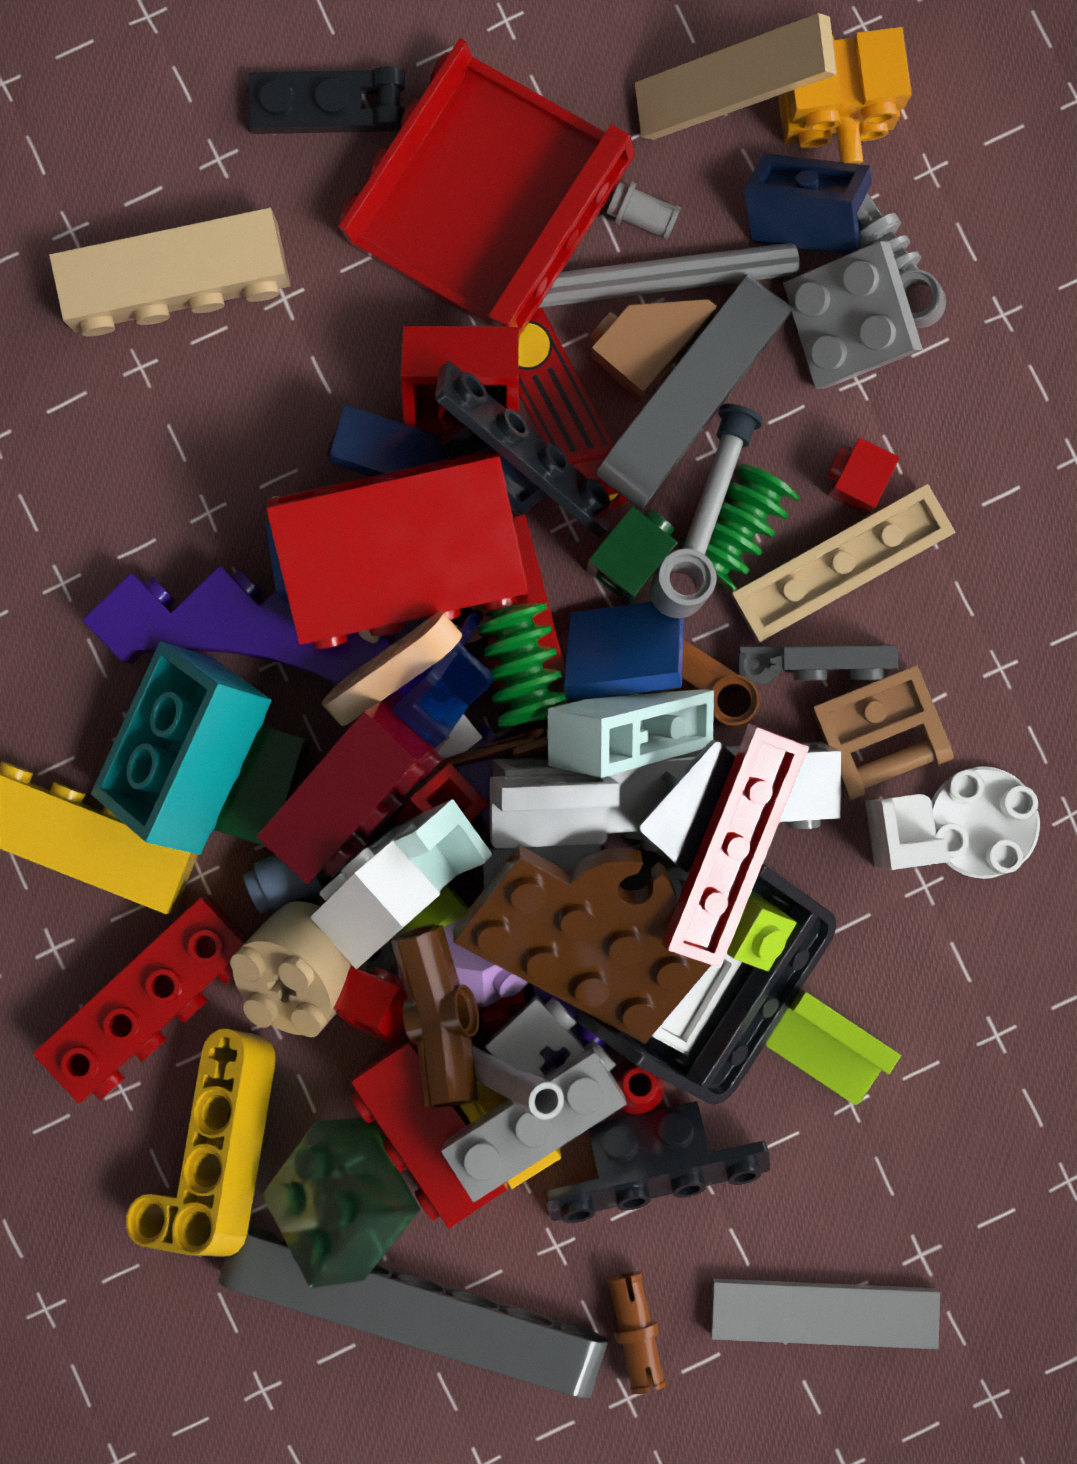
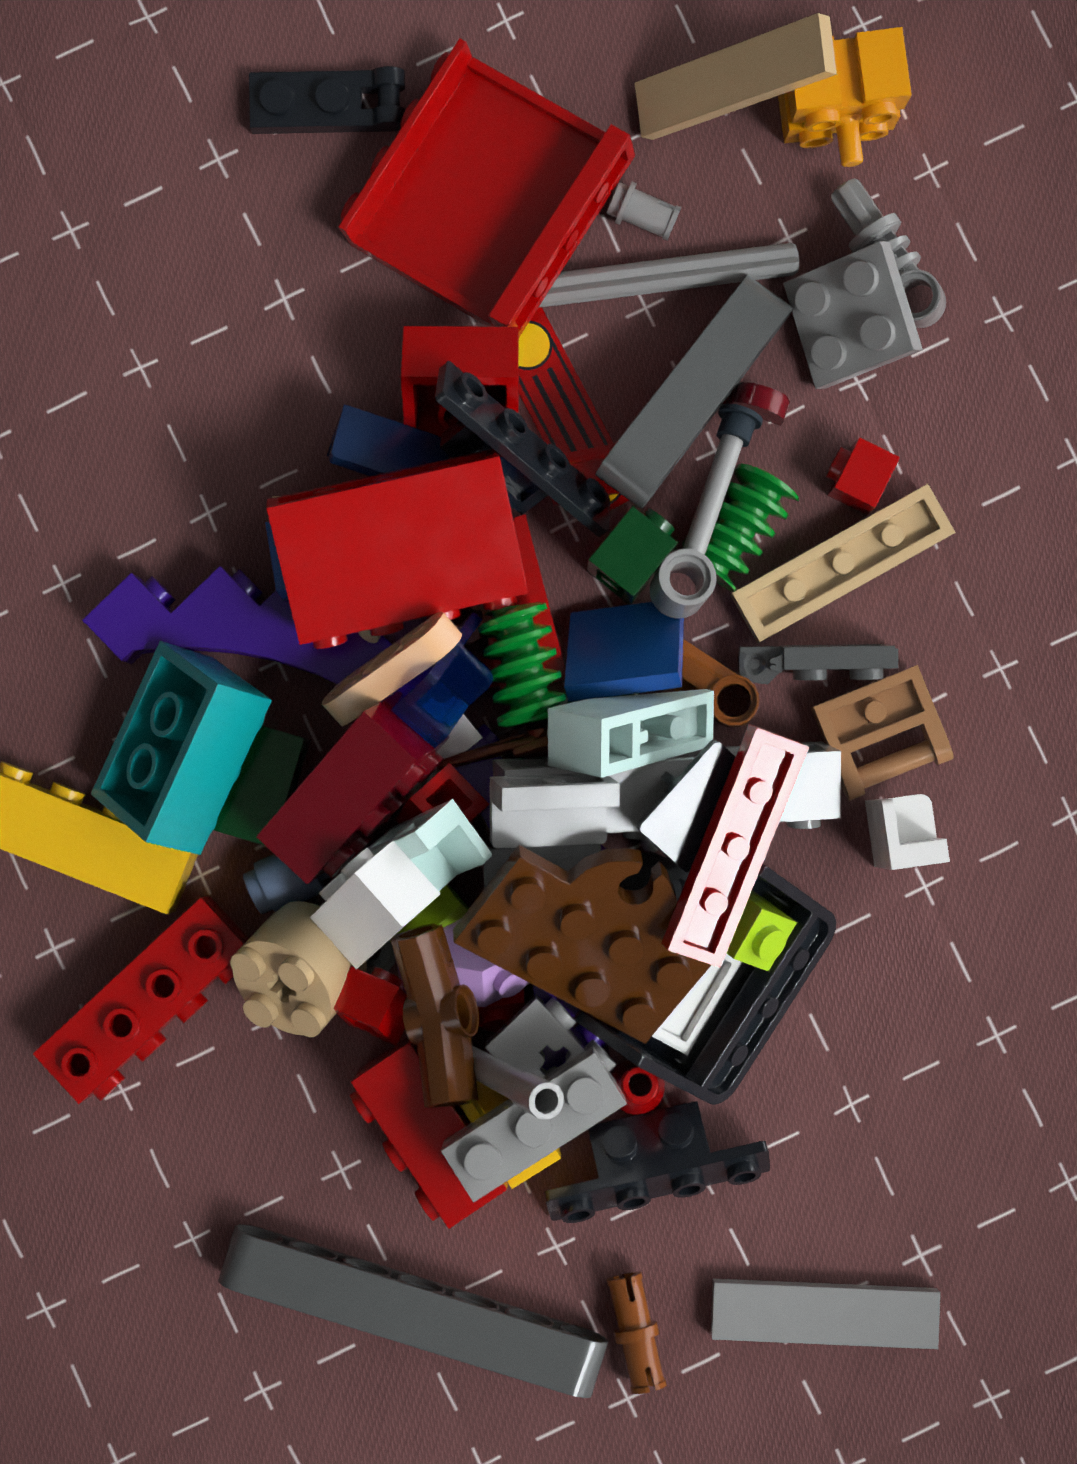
tan brick [50,208,291,337] -> none
yellow beam [126,1029,275,1257] -> none
clear green brick [262,1117,420,1289] -> none
medium nougat slope [590,299,717,402] -> none
dark blue panel [744,153,872,255] -> none
lime panel [765,989,902,1105] -> none
white dish [931,767,1040,879] -> none
none -> dark red tile [730,382,790,426]

